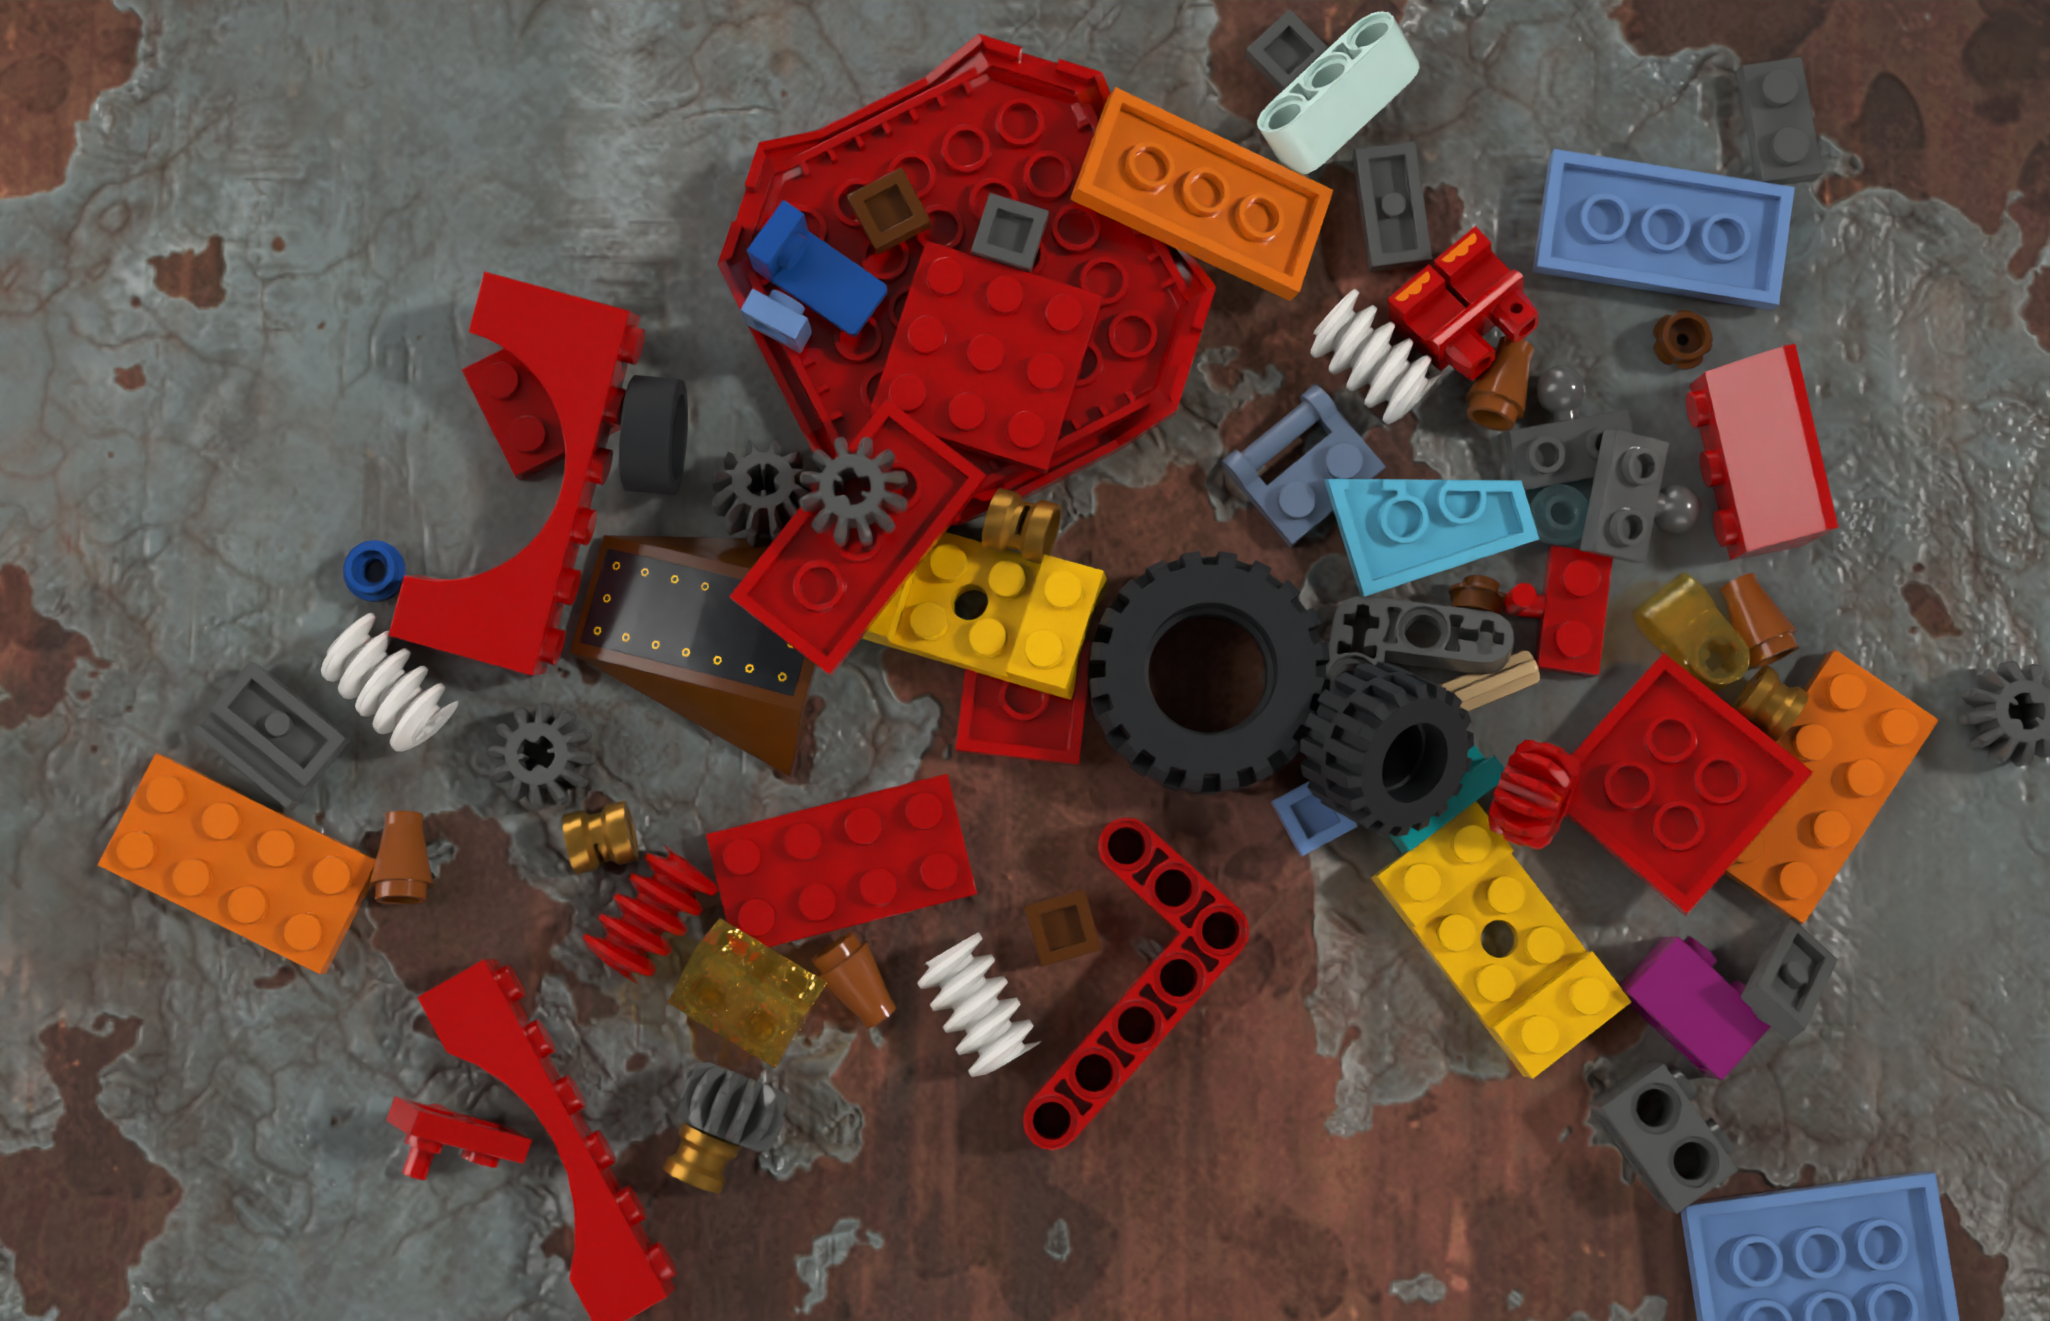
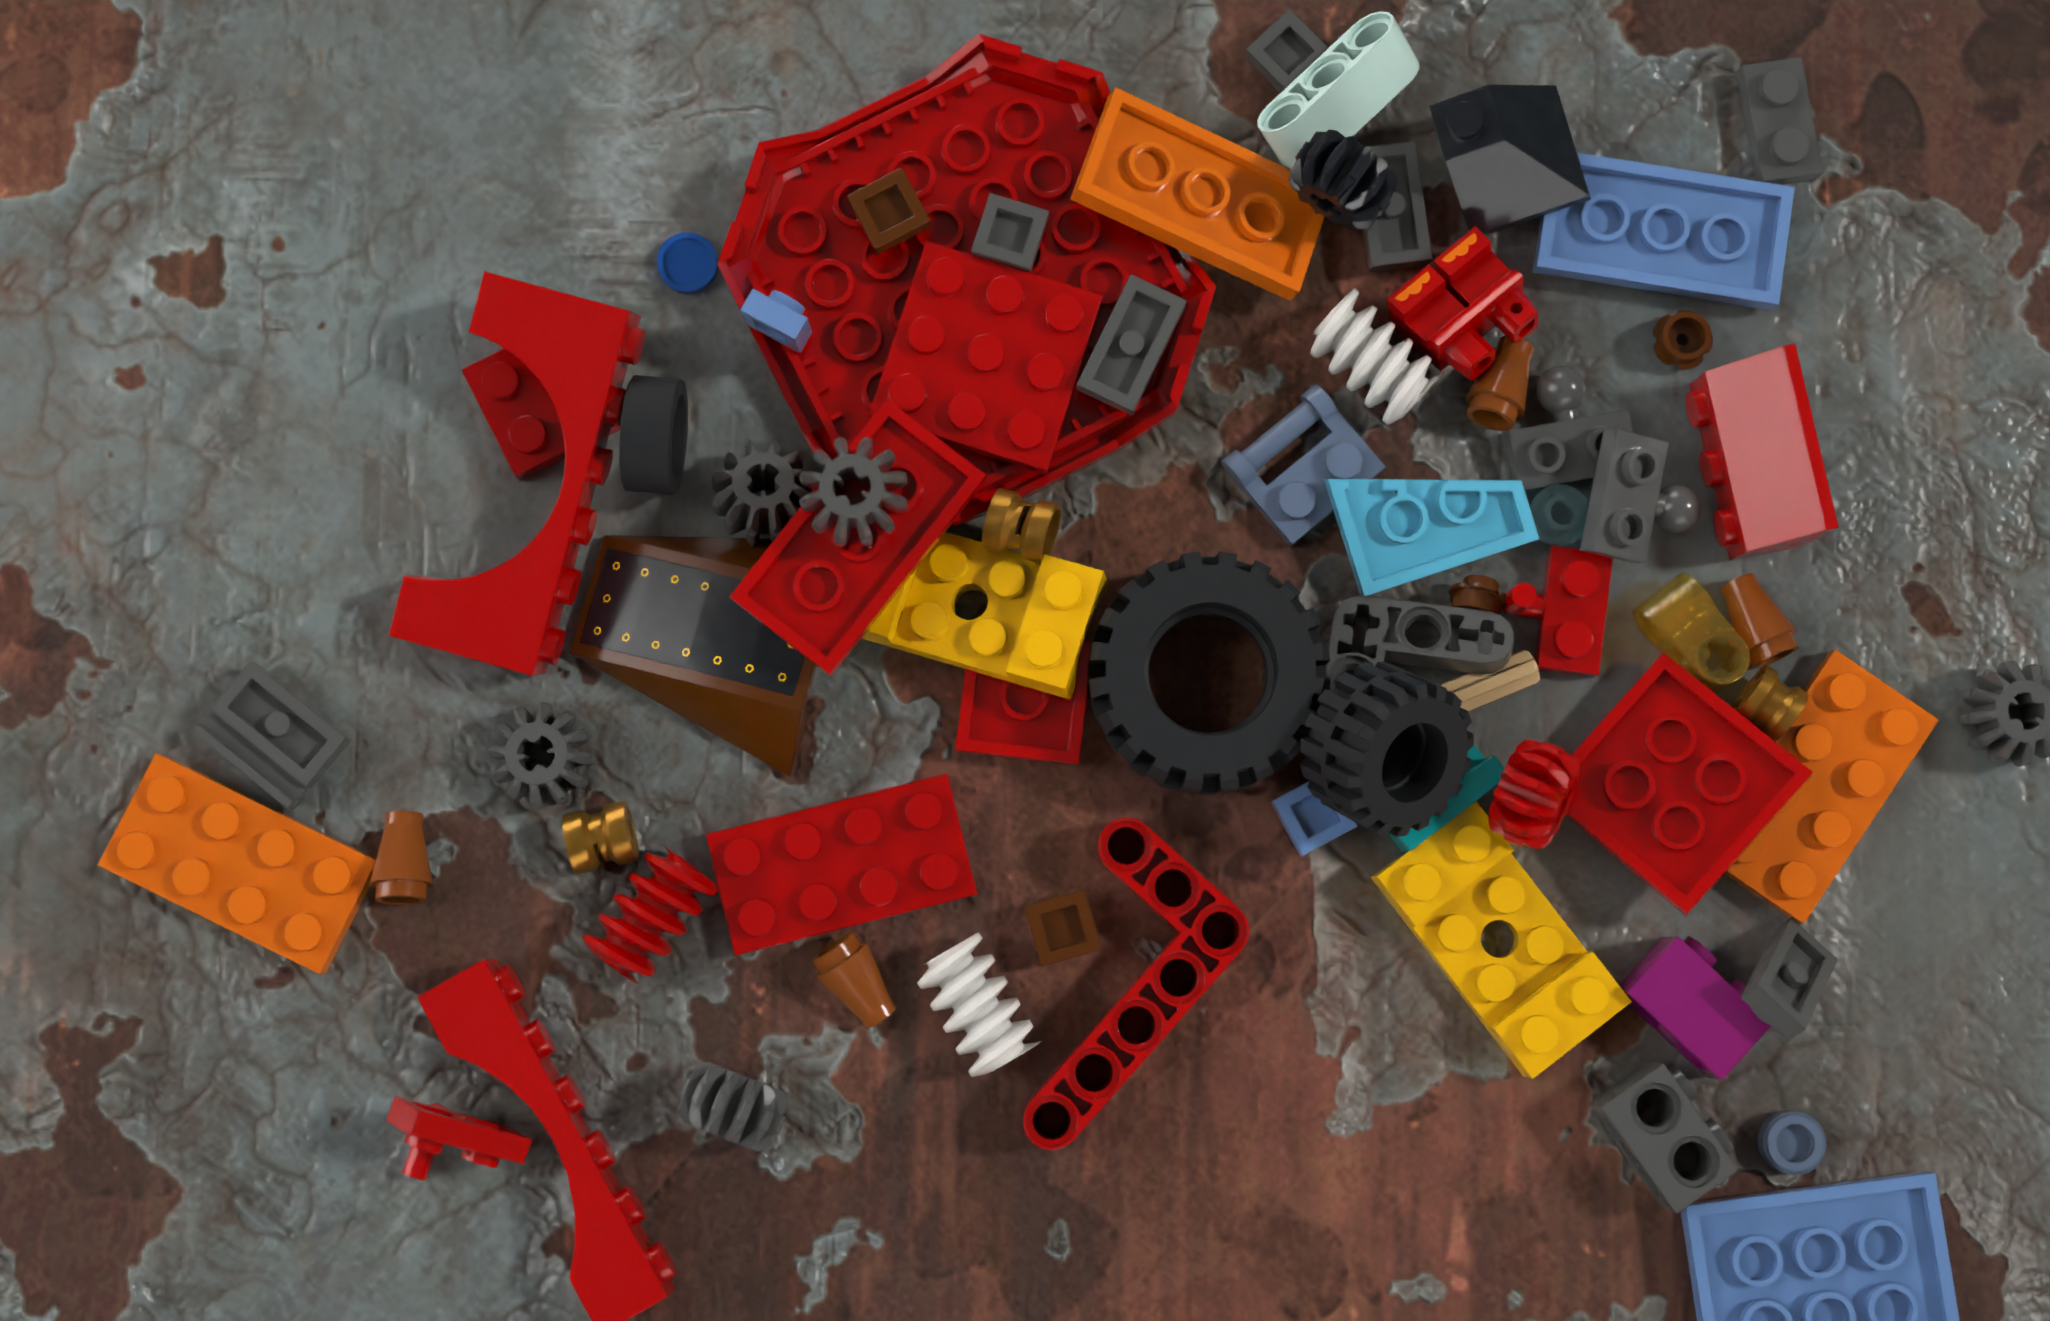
white piece [321,613,458,752] -> none
blue plate [343,540,407,602] -> none
pearl gold wheel [663,1122,741,1194] -> none
clear yellow brick [668,918,827,1068] -> none
blue bracket [747,200,888,337] -> none
none -> blue piece [657,232,719,294]
none -> dark grey plate [1076,274,1187,416]
none -> black gear [1288,130,1398,230]
none -> black slope [1429,84,1591,235]
none -> sand blue tile [1757,1110,1826,1175]

